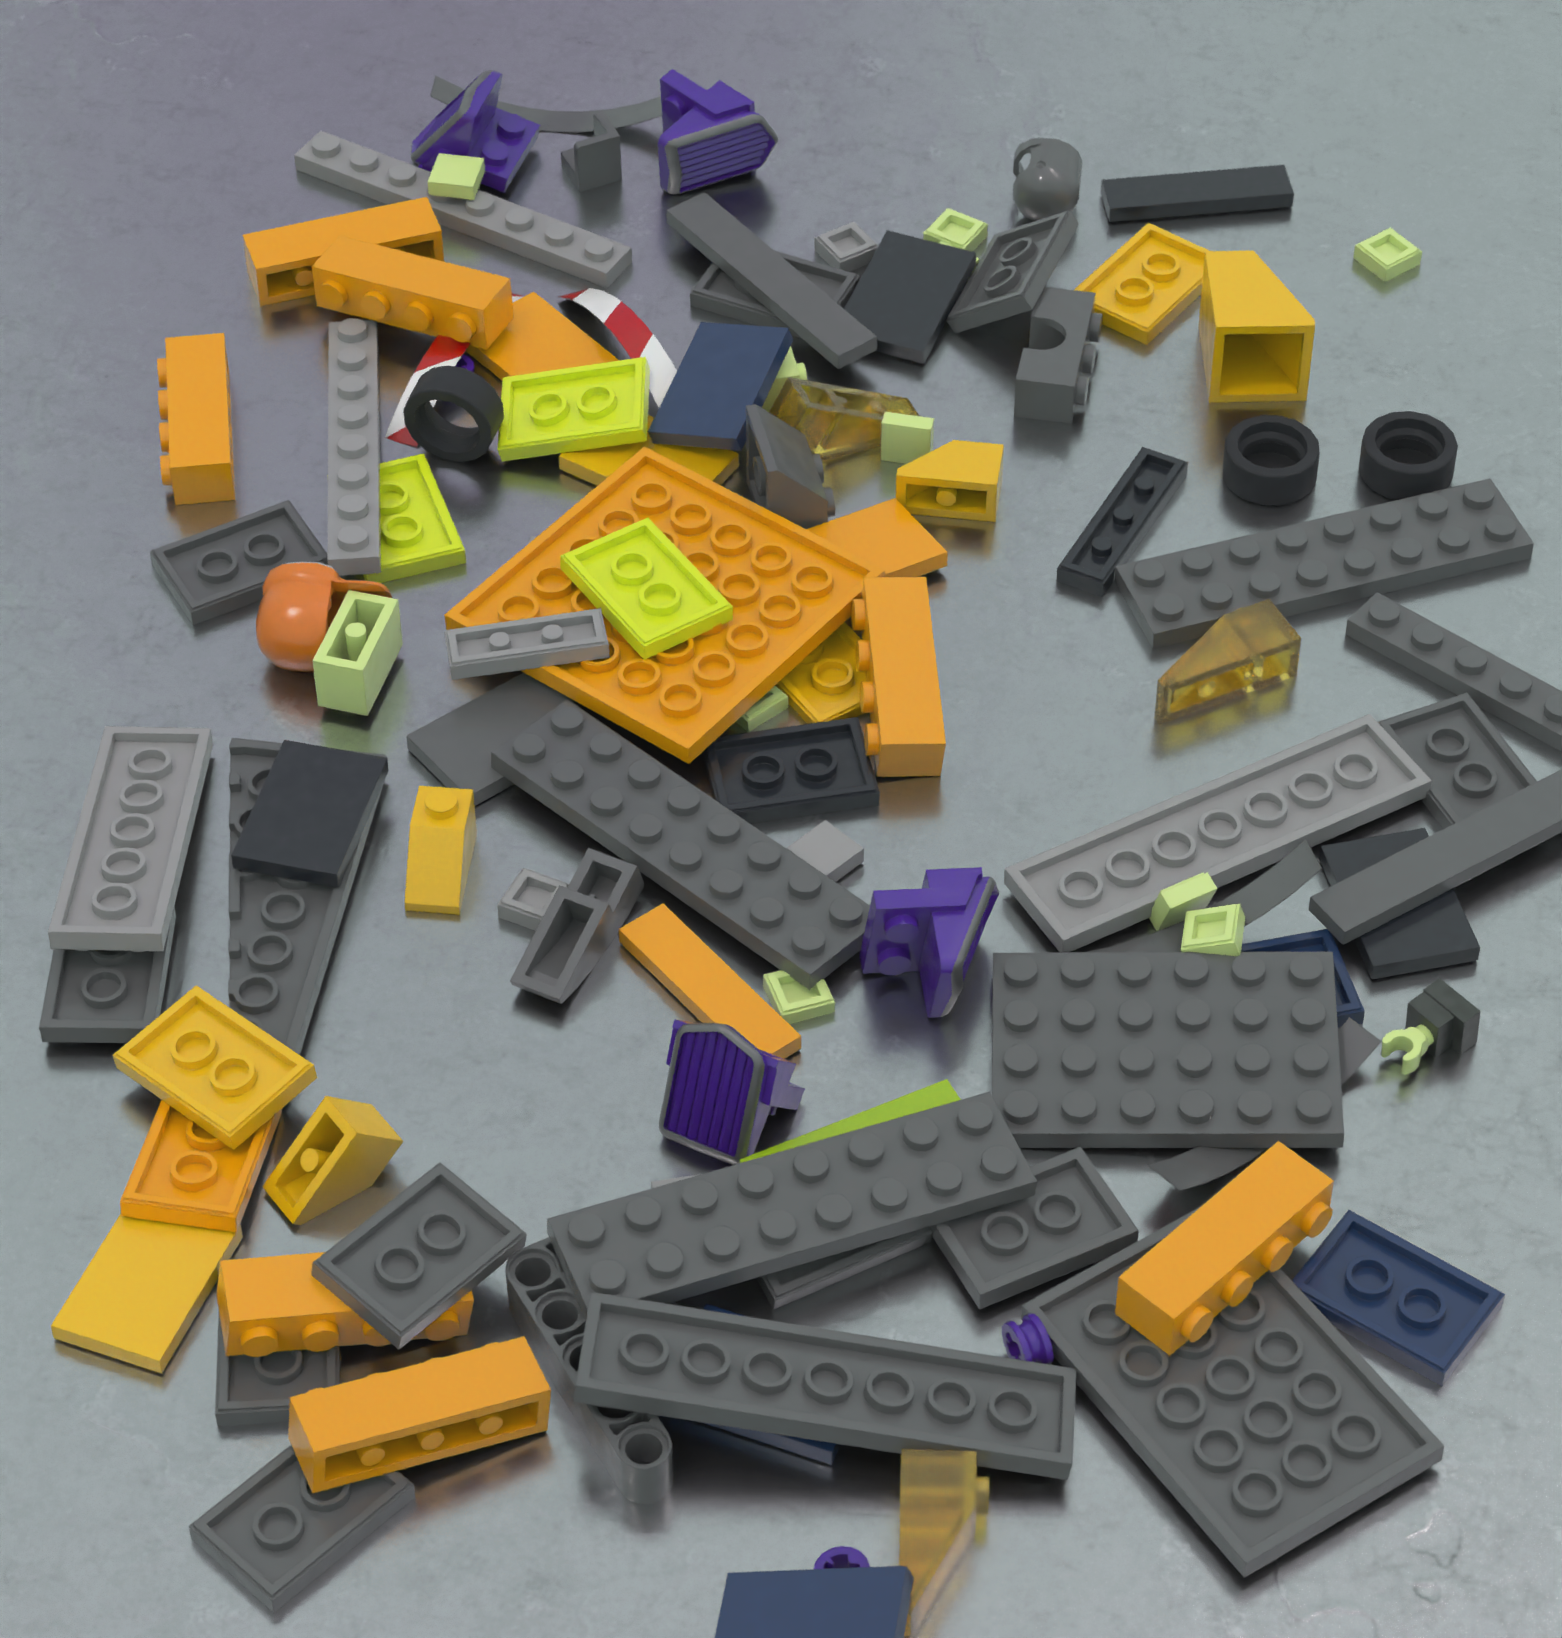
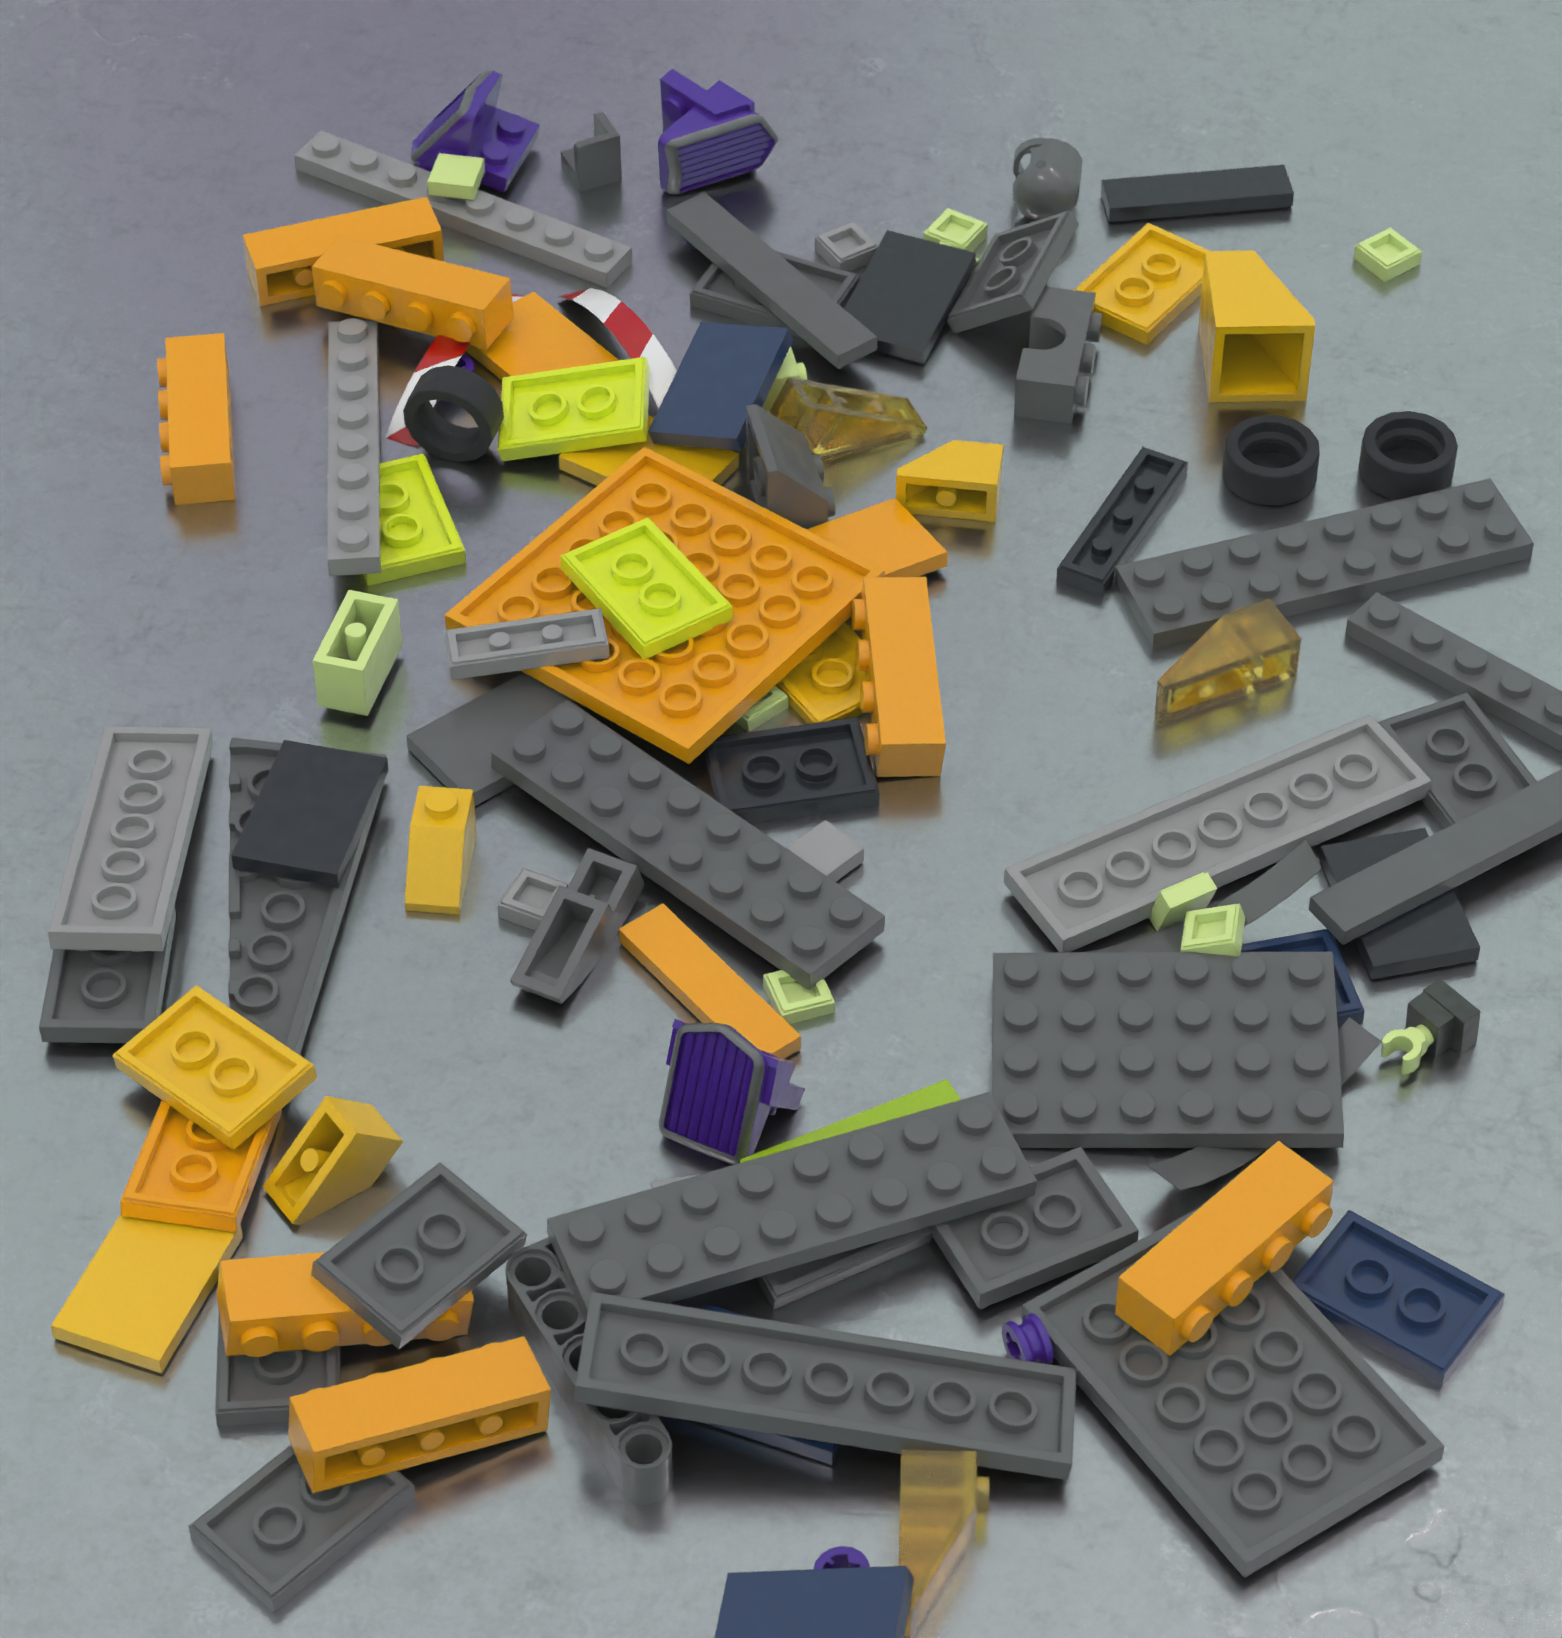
dark grey tile [150,500,328,625] -> none
orange piece [256,562,392,673] -> none
dark grey sticker [430,75,662,133] -> none
dark purple piece [859,867,999,1018] -> none
yellowish green tile [881,412,934,464] -> none

